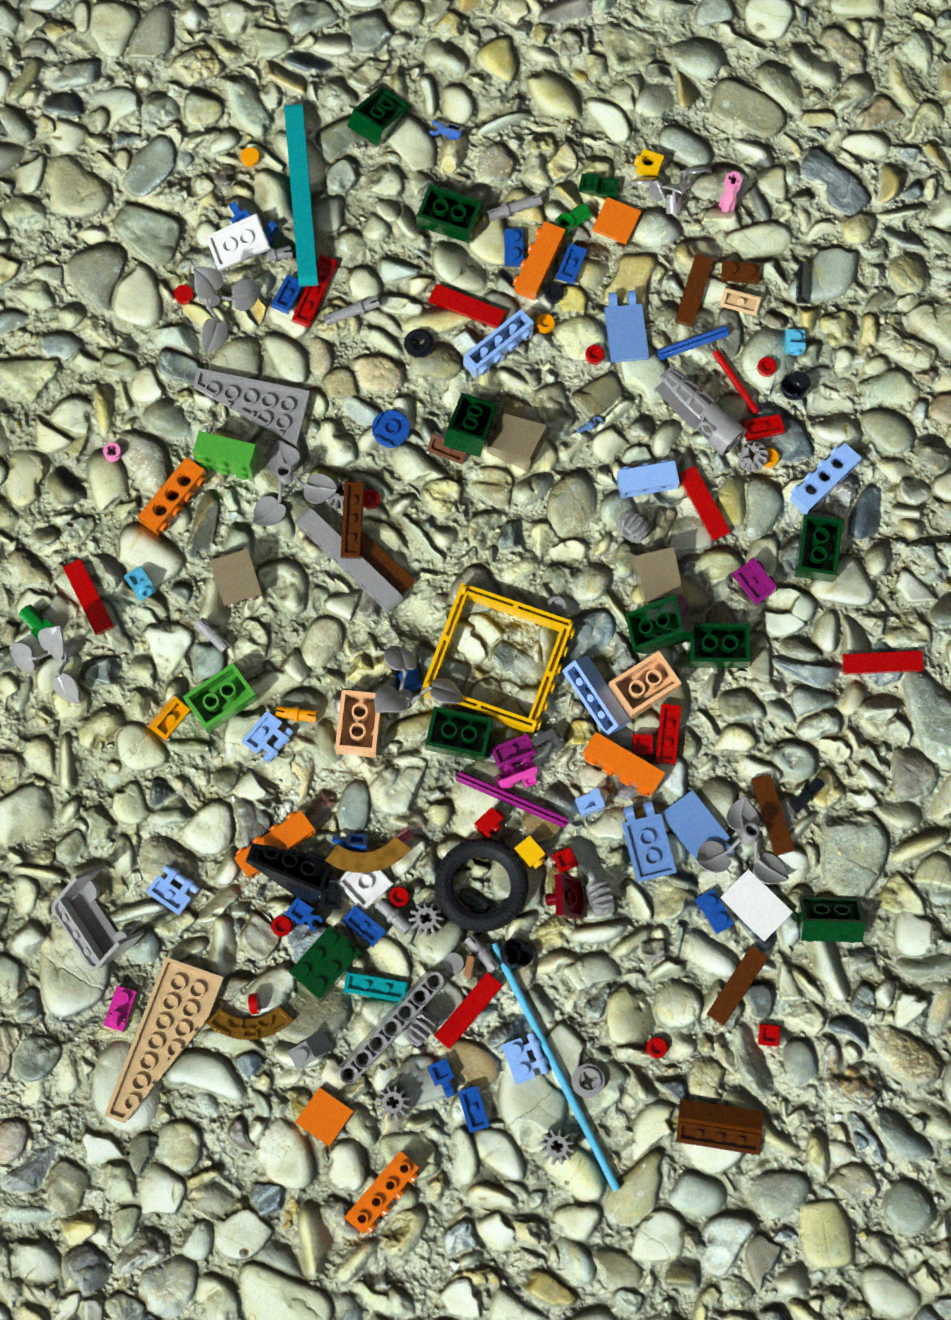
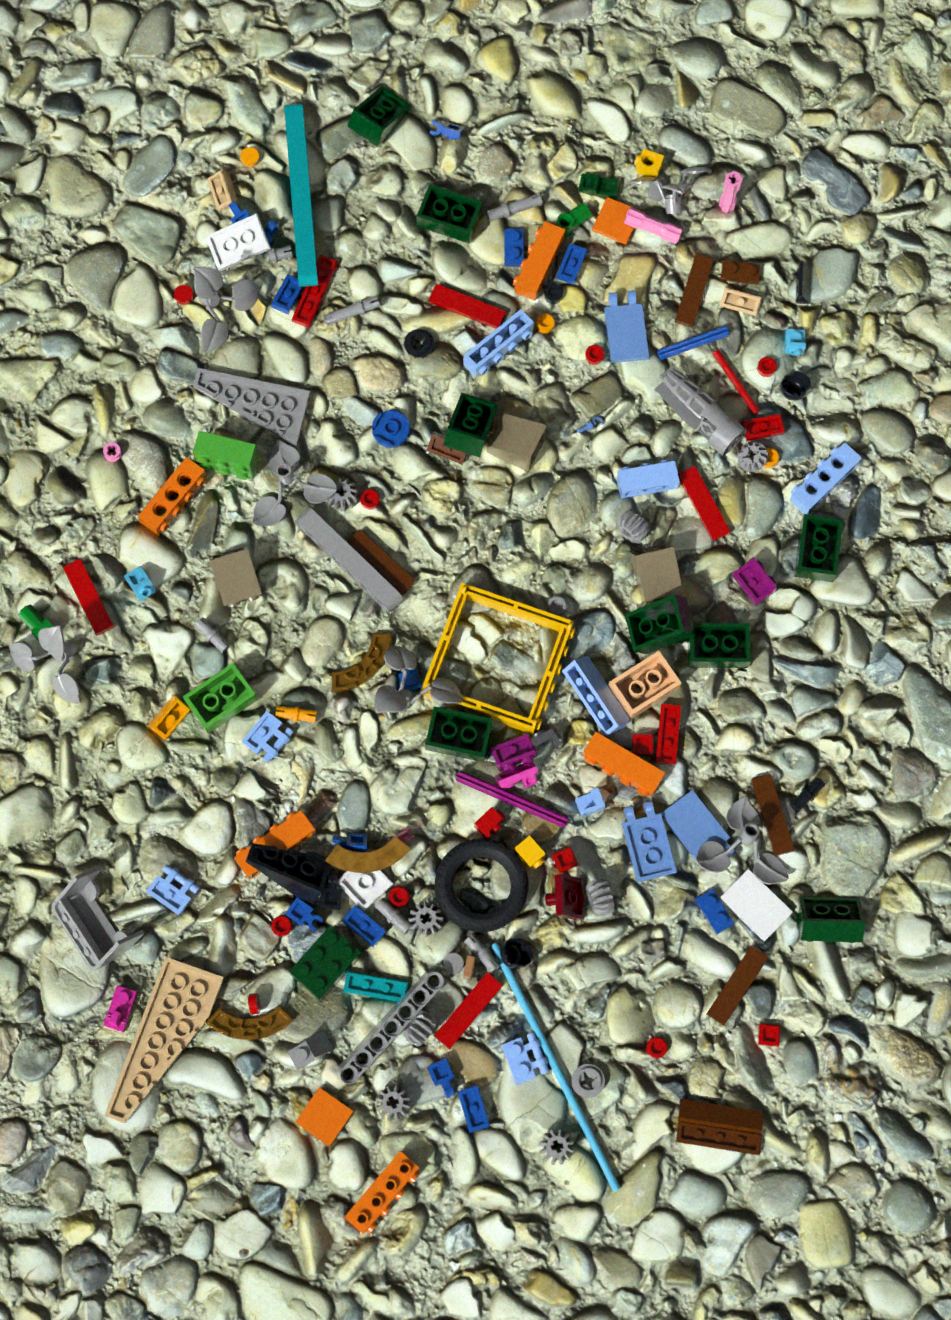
light nougat brick [335,690,381,758] -> none
reddish brown tile [340,481,364,559] -> none
red tile [842,651,924,675] -> none
none -> tan slope [207,170,239,211]
none -> pearl gold tile [332,633,392,693]
none -> bright pink axle [624,207,682,244]

